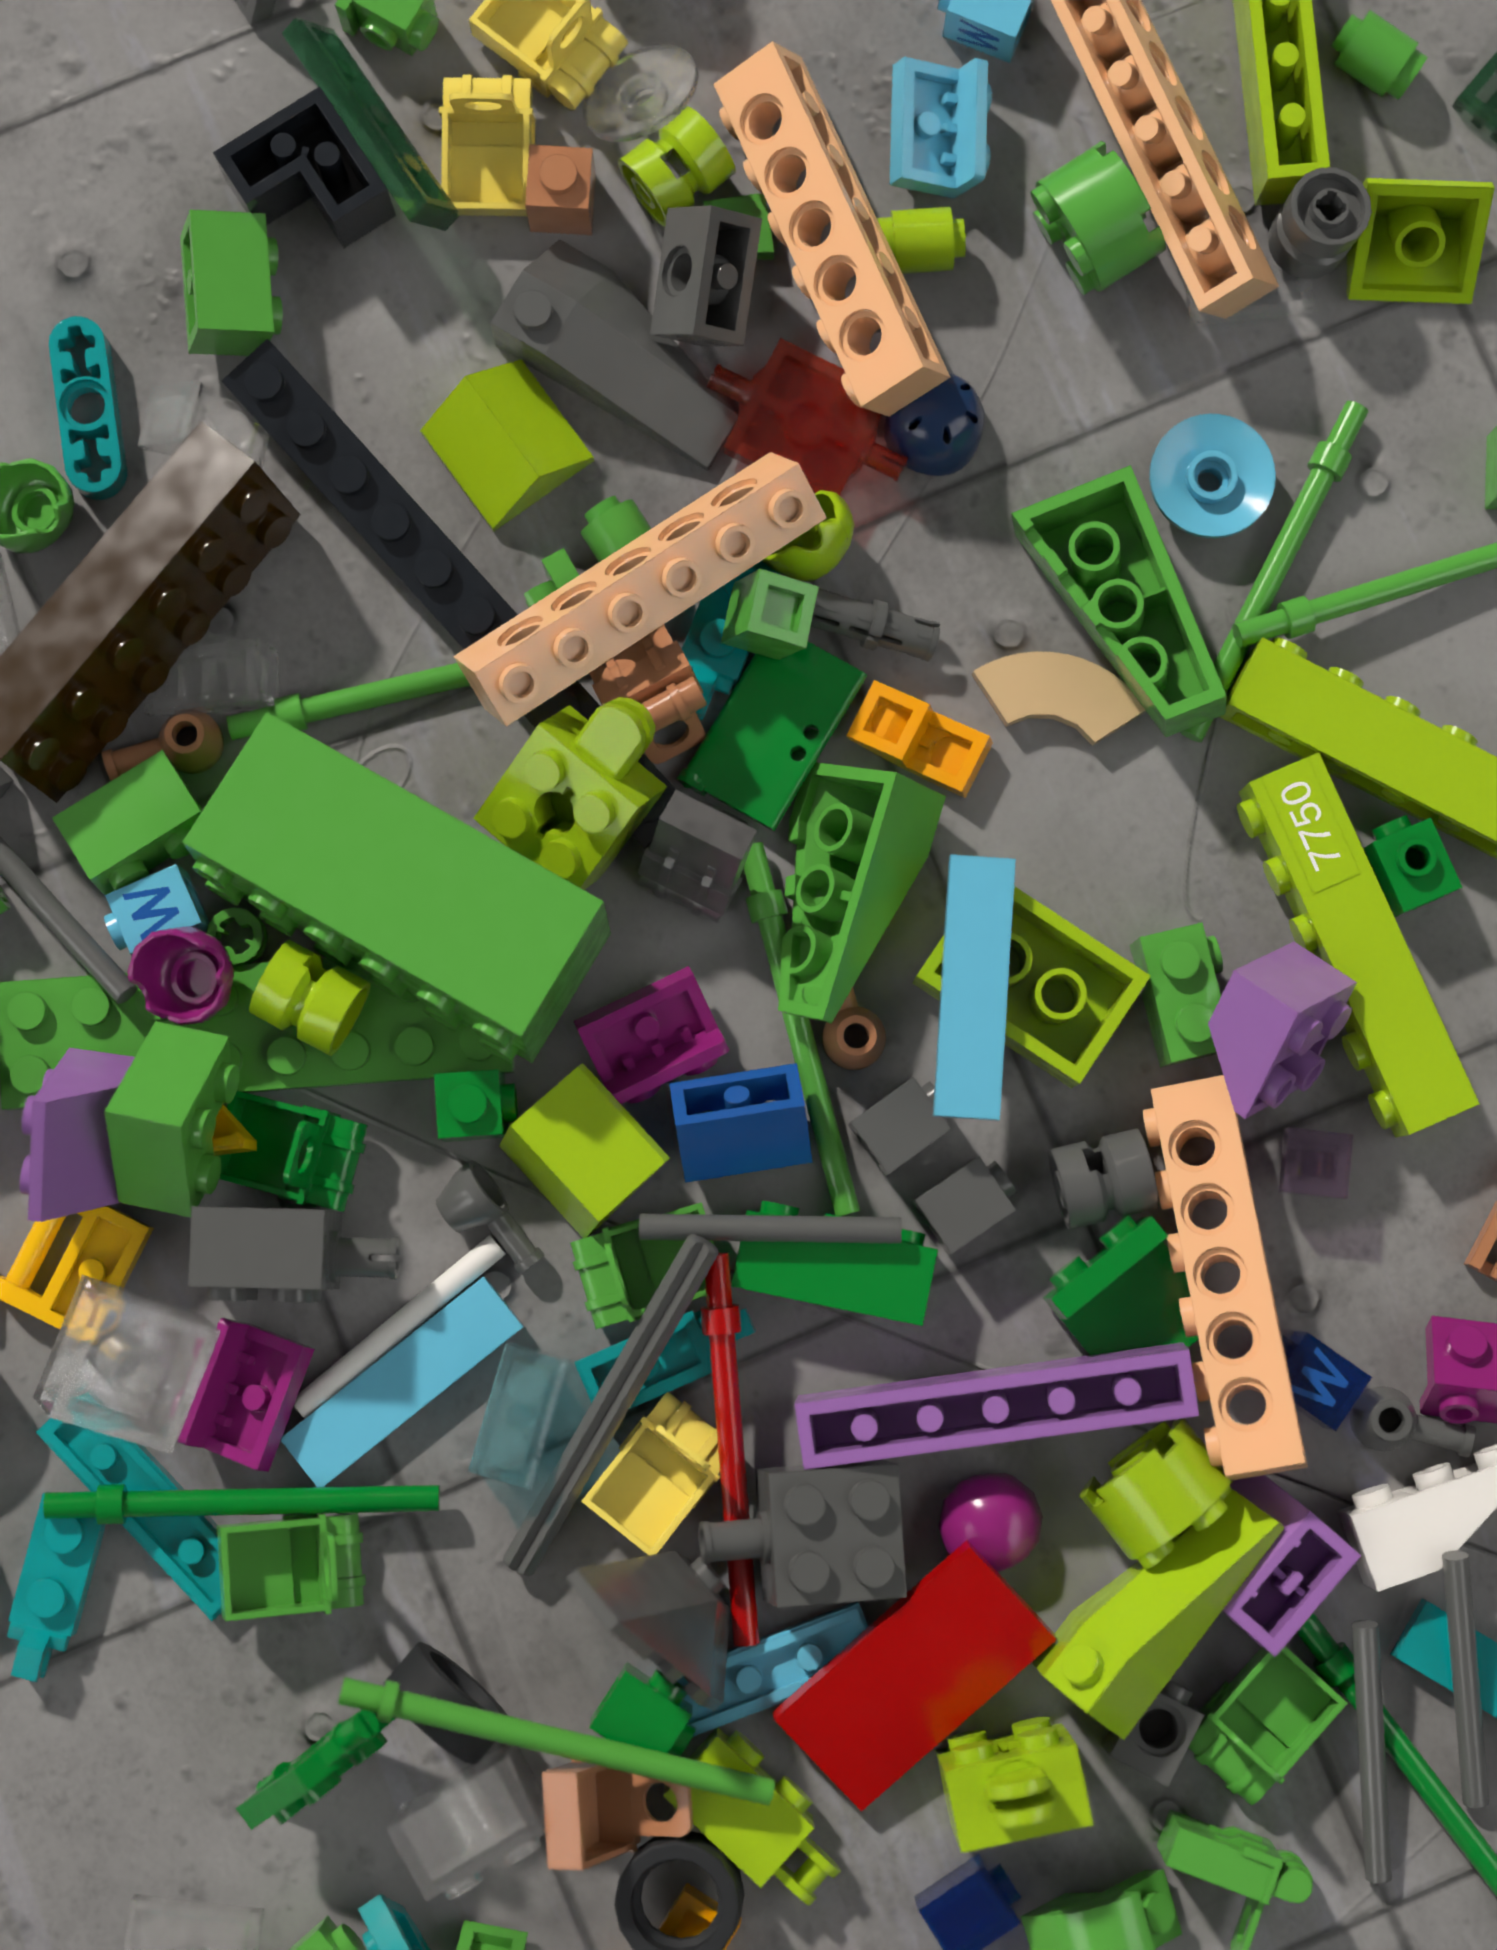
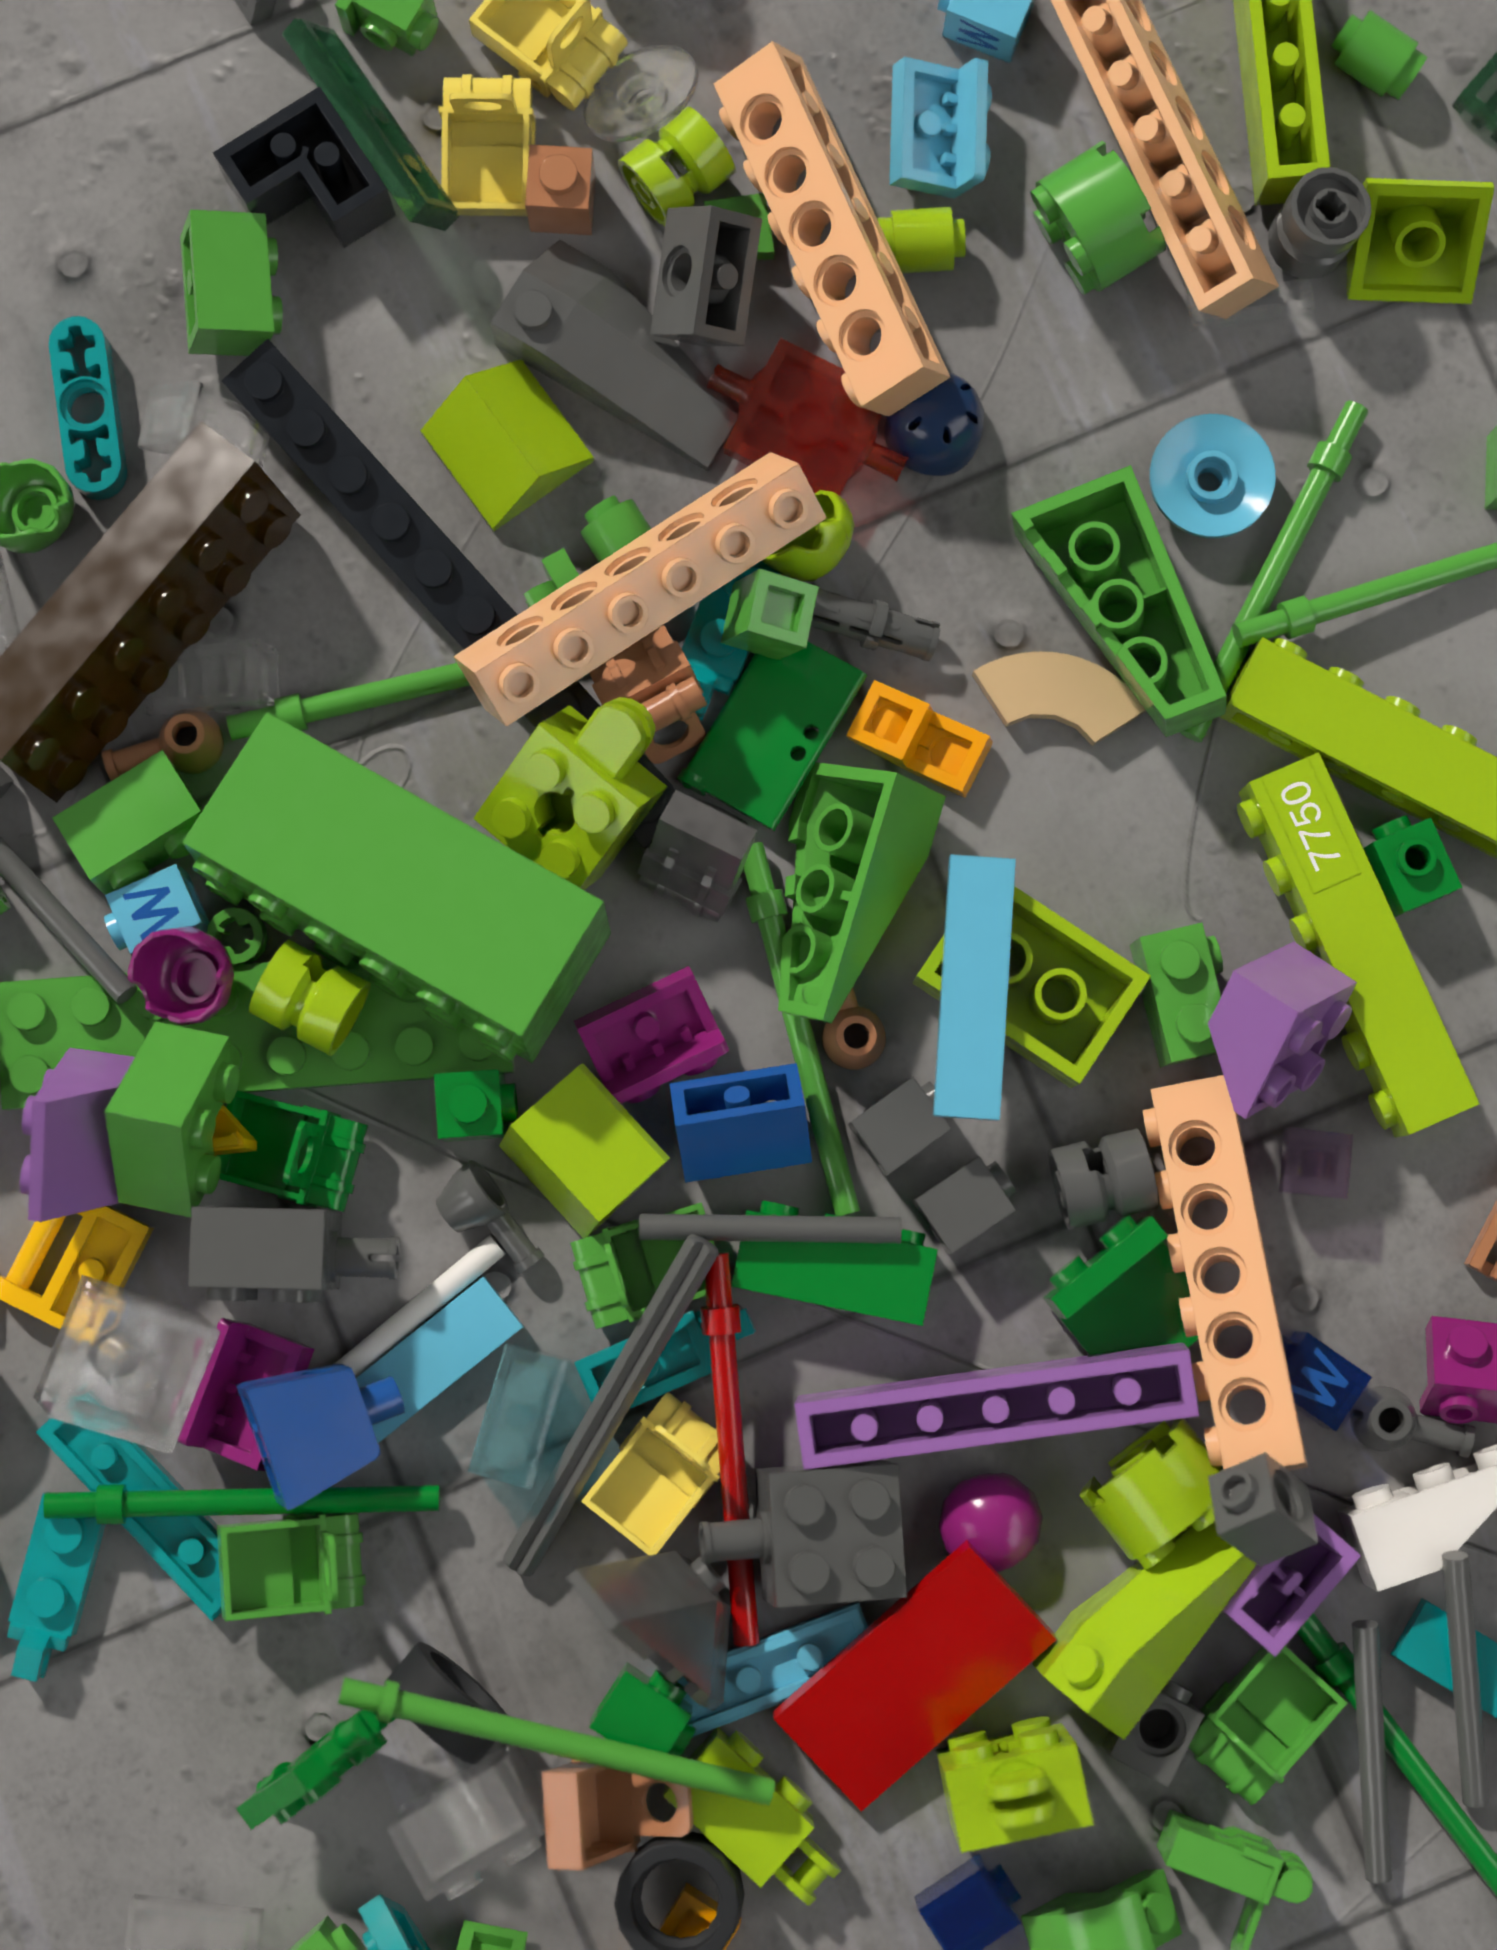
none -> blue torso [236,1364,405,1510]
none -> dark grey brick [1208,1452,1318,1567]

